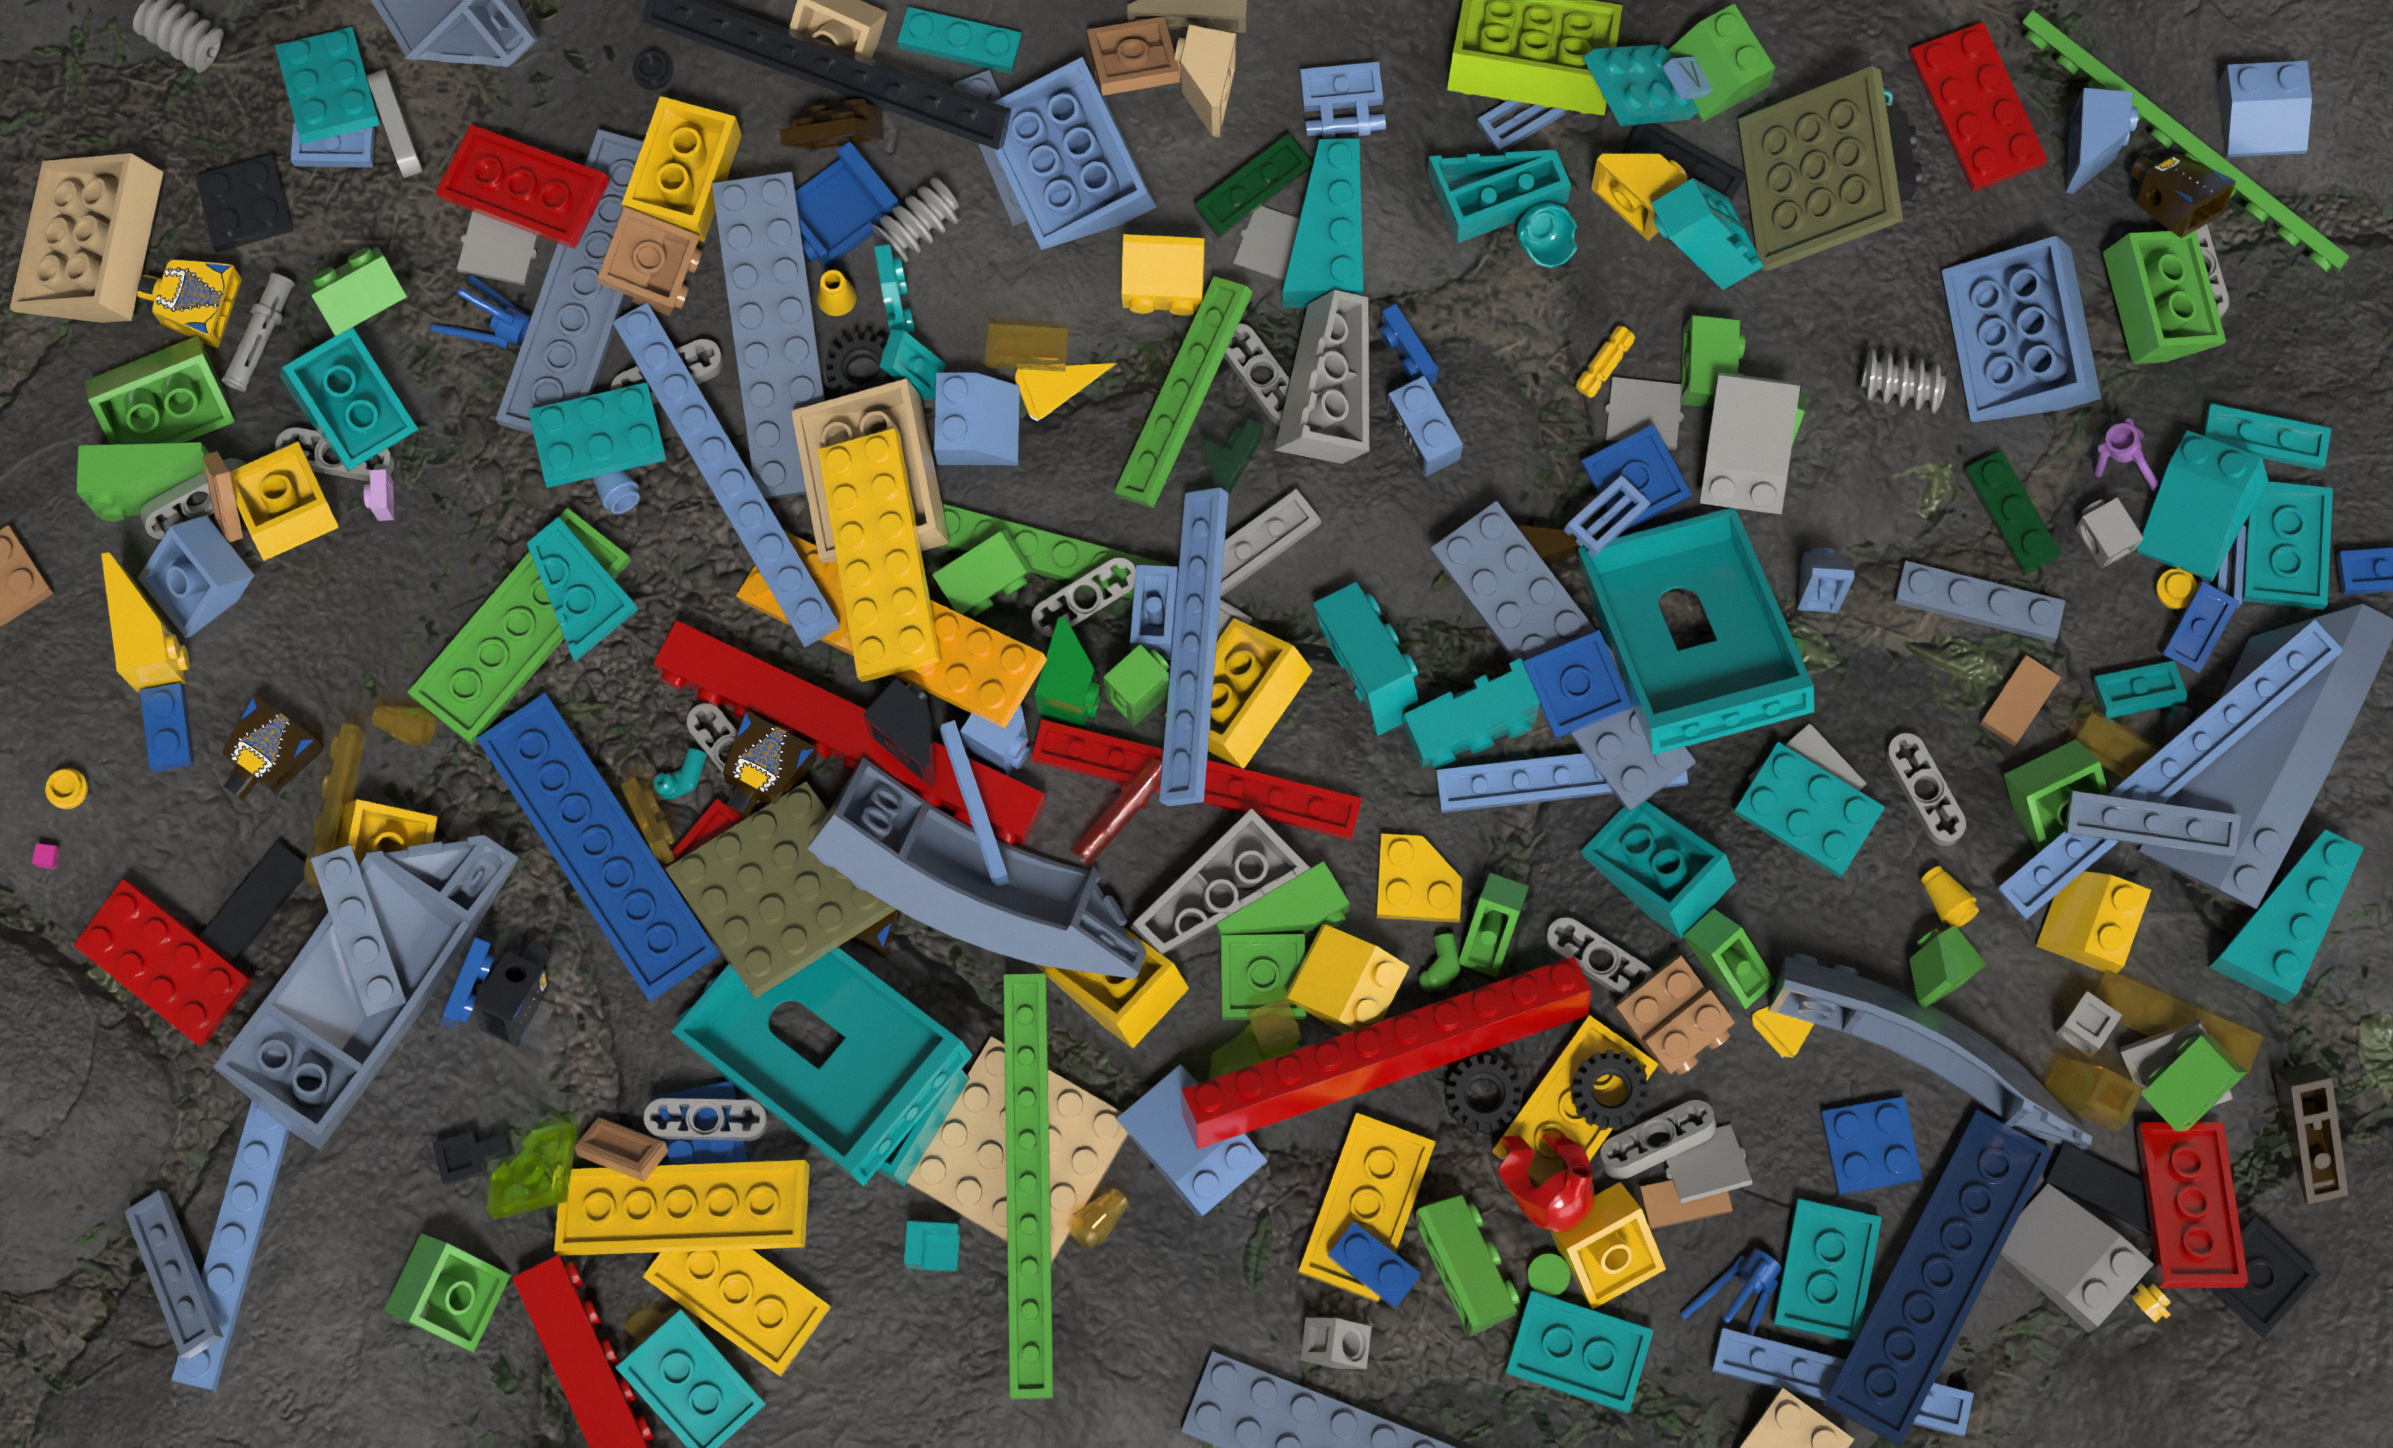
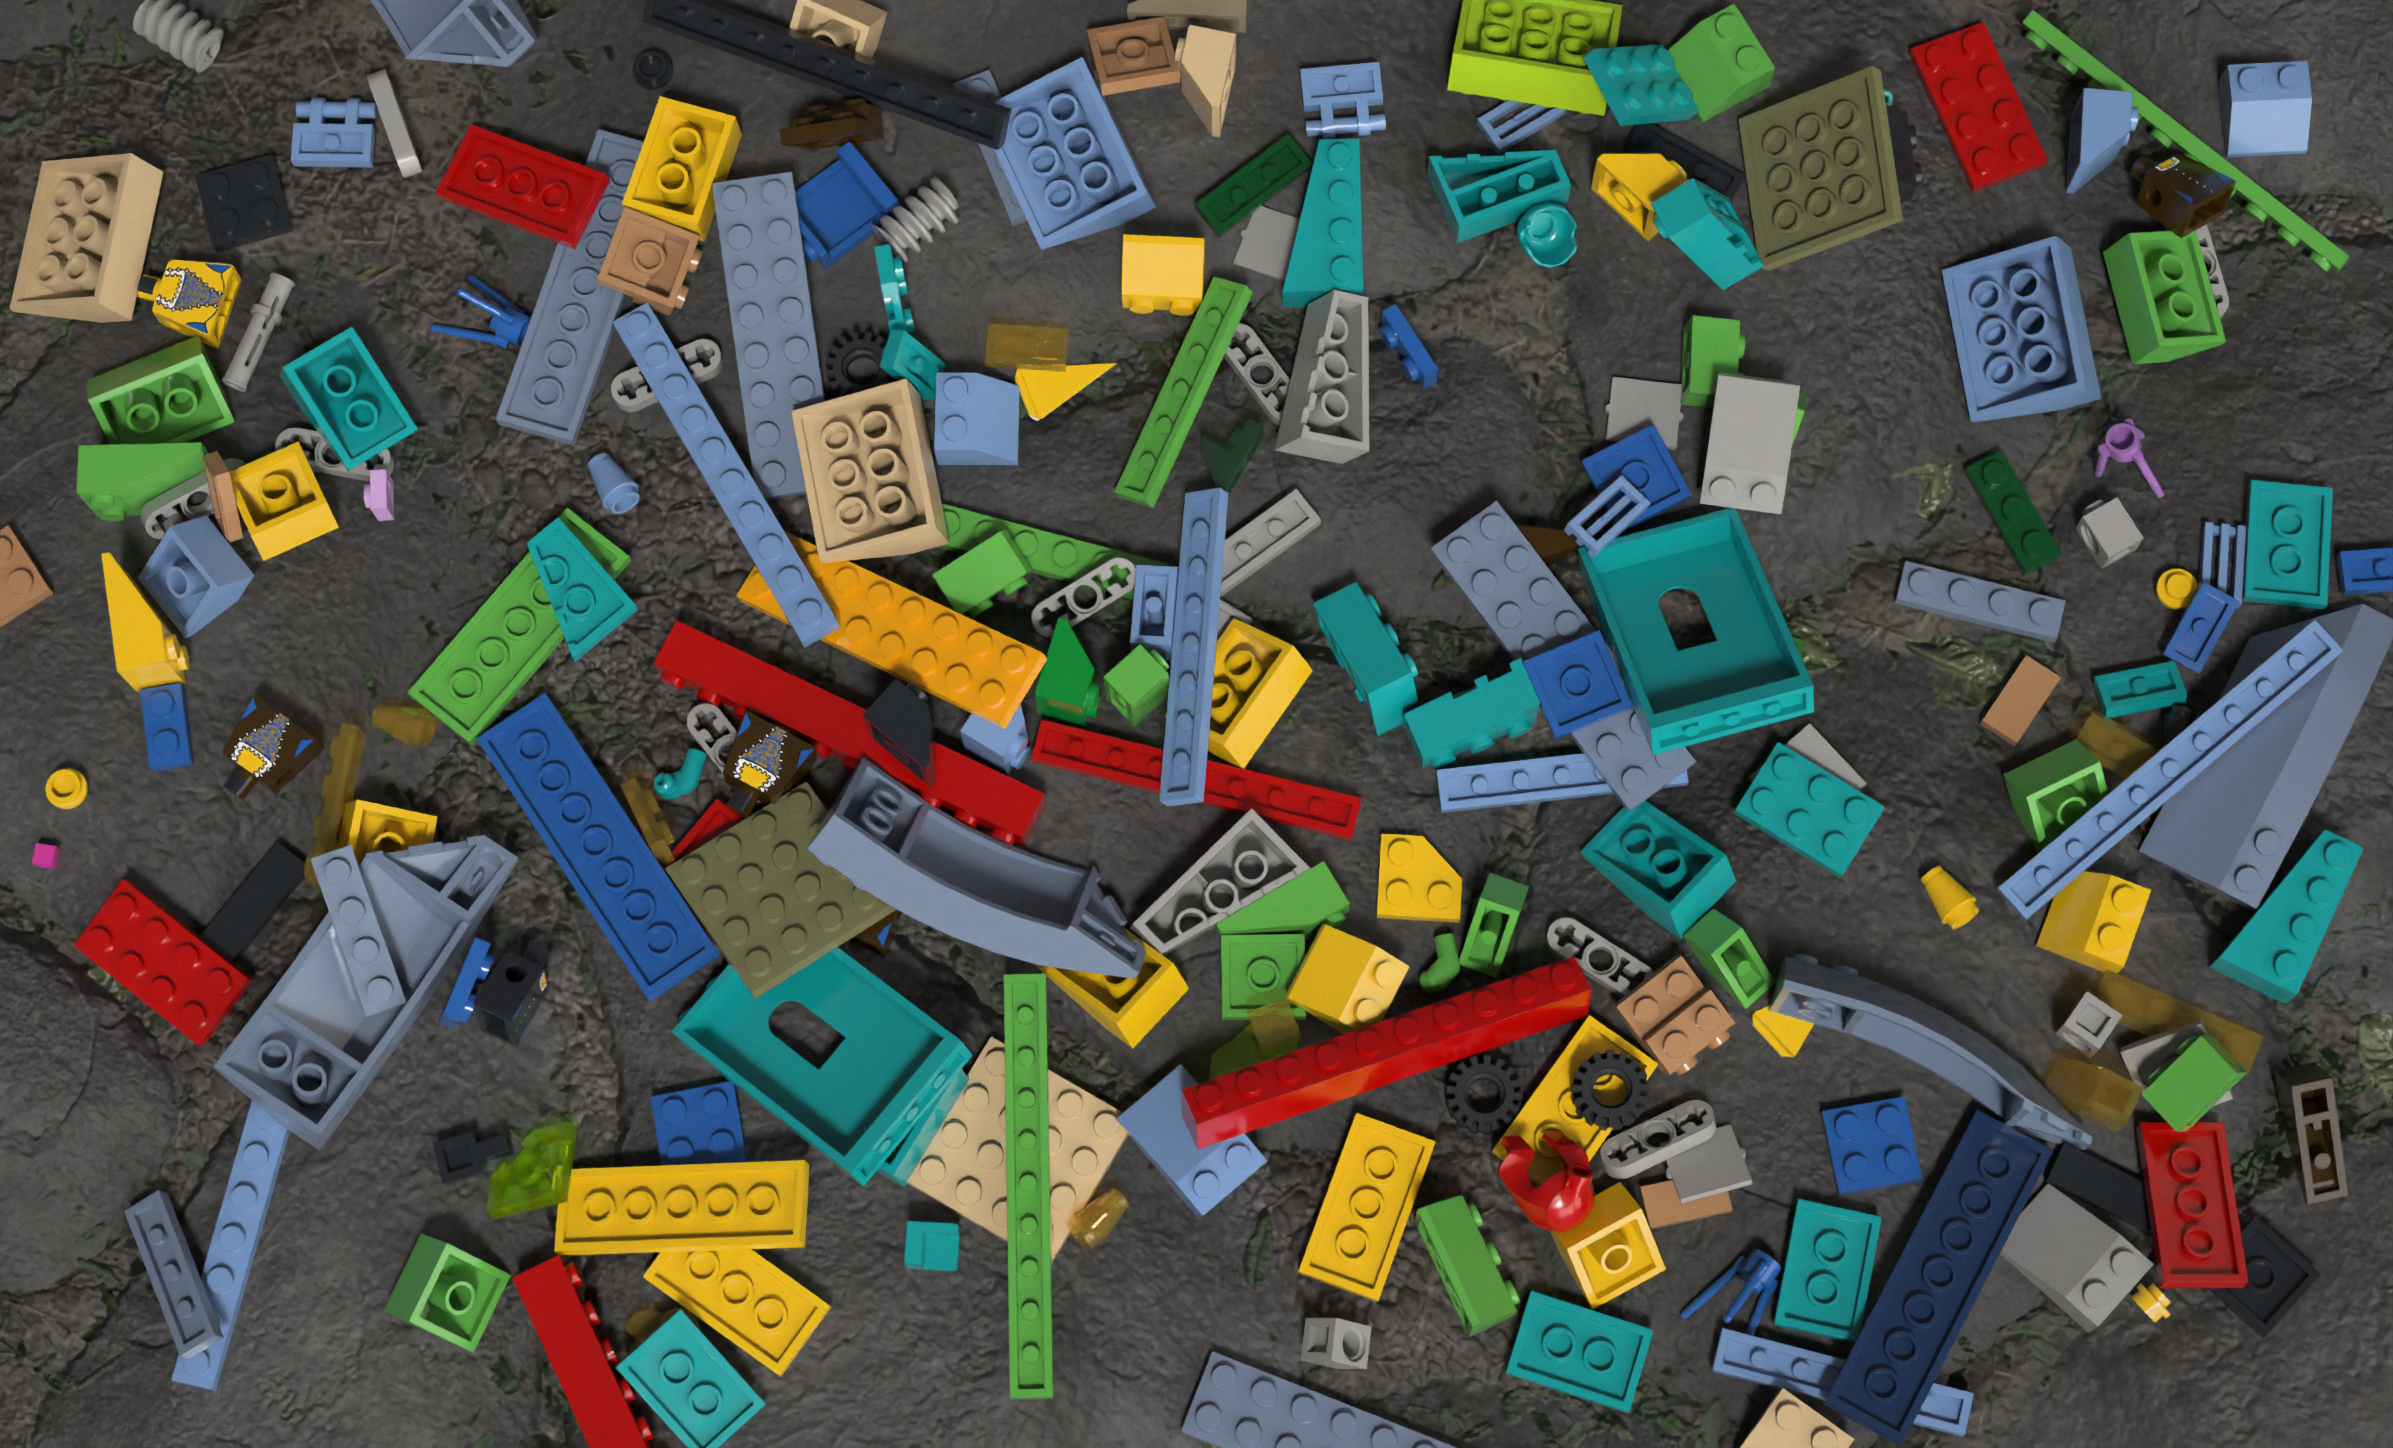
teal plate [275,27,380,145] -> none
slope [306,247,407,336] -> none
light grey piece [457,212,539,286] -> none
teal plate [528,382,666,488] -> none
medium nougat tile [574,1117,669,1182] -> none
light grey beam [644,1098,768,1141] -> none
yellow cone [817,270,857,316] -> none
yellow plate [817,428,941,682] -> none
teal plate [897,7,1023,74] -> none
medium blue tile [940,720,1010,888] -> none
clear red pin [1071,756,1162,866] -> none
blue plate [1327,1222,1421,1309] -> none
medium blue brick [1387,376,1463,477] -> none
bright green tile [1527,1253,1571,1297] -> none
yellow axle [1576,326,1635,398] -> none
medium blue tile [1662,56,1713,100] -> none
medium blue slope [1797,547,1855,613] -> none
light grey piece [1859,348,1948,414] -> none
light grey beam [1886,733,1966,846] -> none
bright green slope [1909,925,1987,1009] -> none
sand blue plate [2065,791,2241,858] -> none
teal slope [2137,430,2268,581] -> none
teal plate [2203,404,2331,471] -> none

